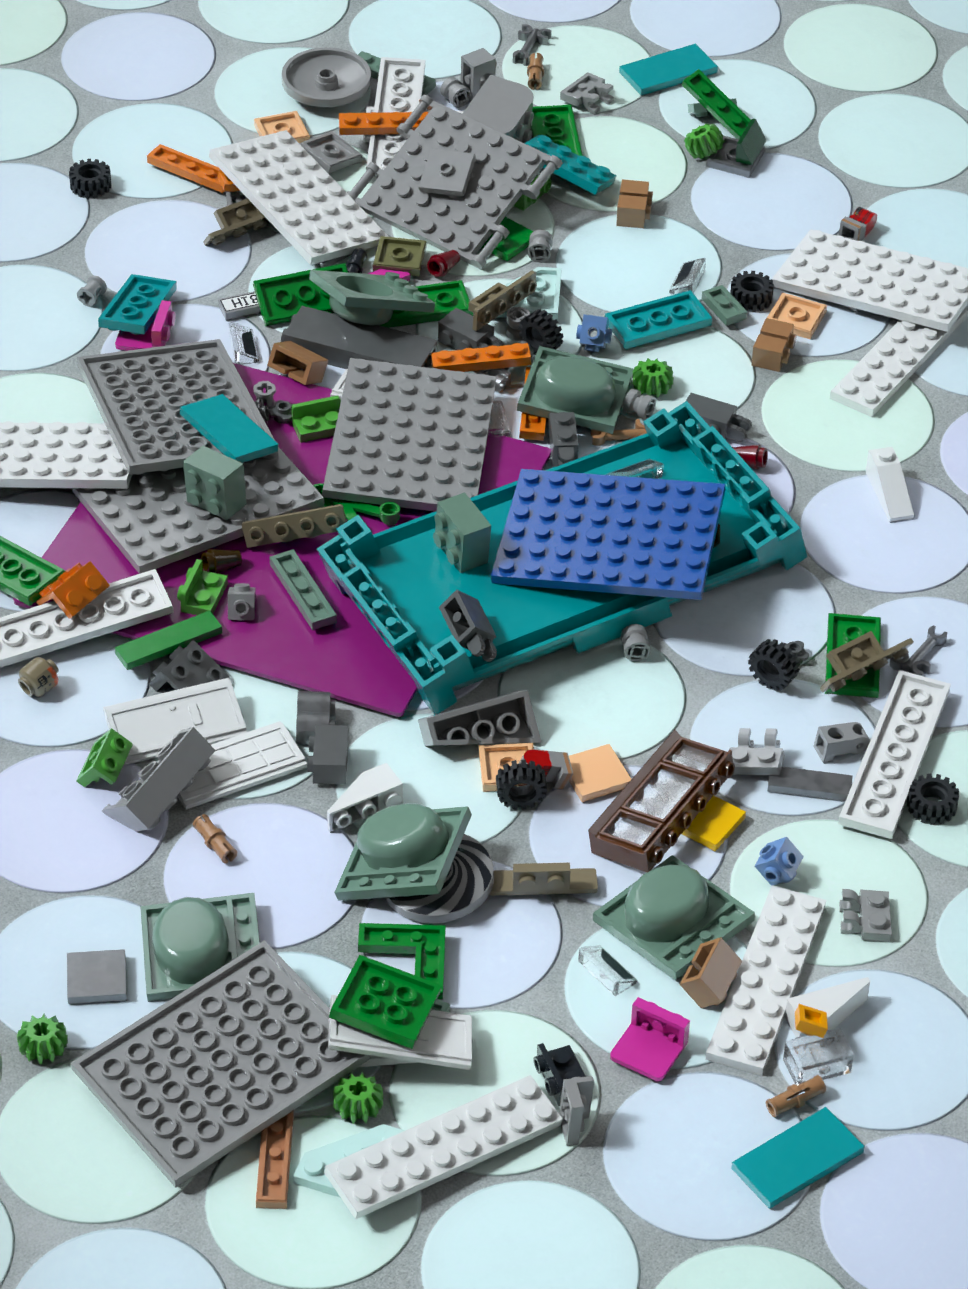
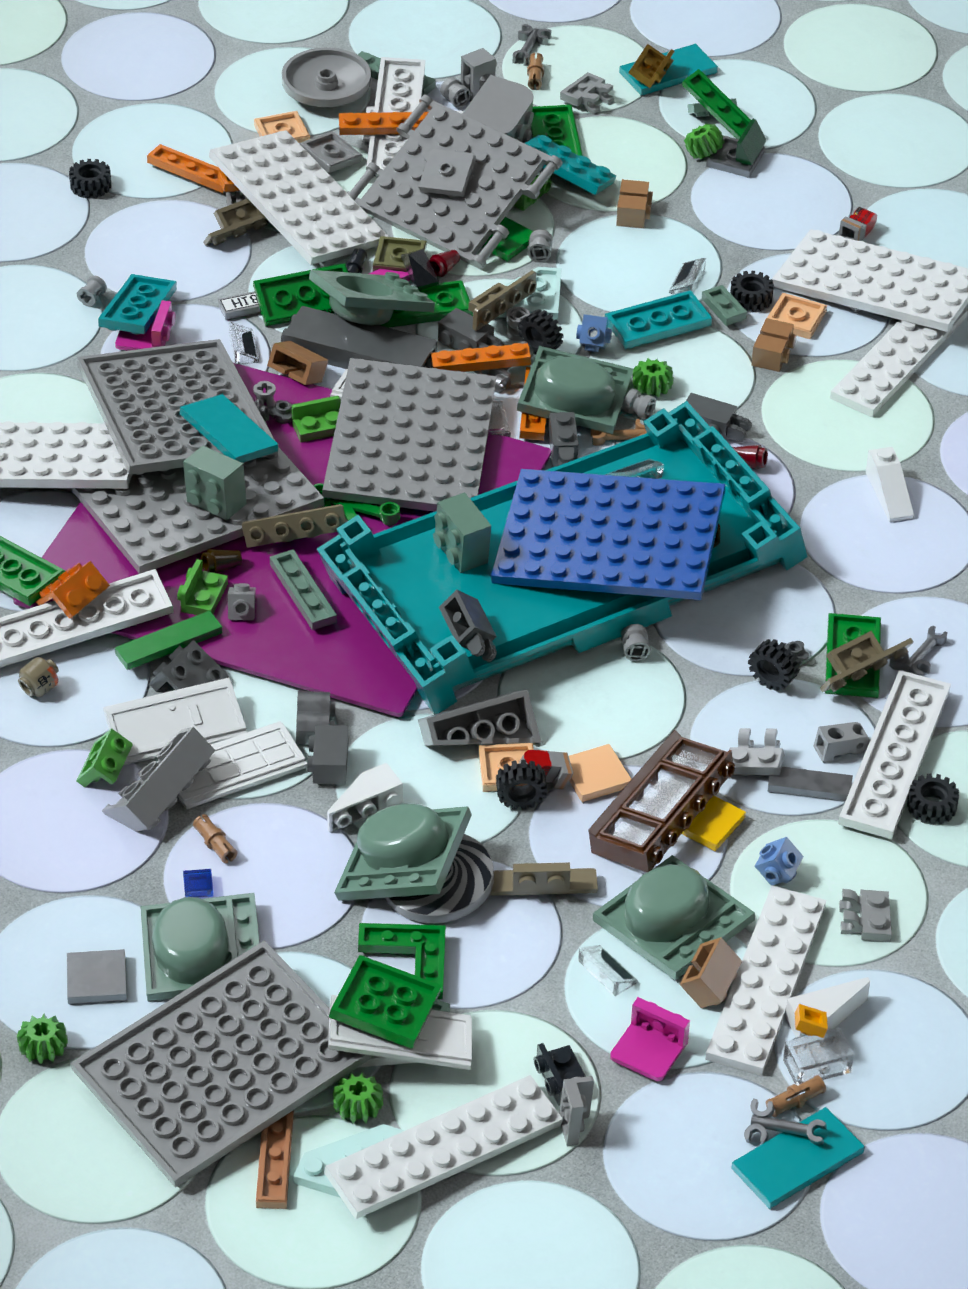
none -> clear blue tile [183,869,213,897]
none -> black slope [401,249,439,290]
none -> pearl gold bracket [628,44,675,88]
none -> flat silver bar [744,1098,827,1145]

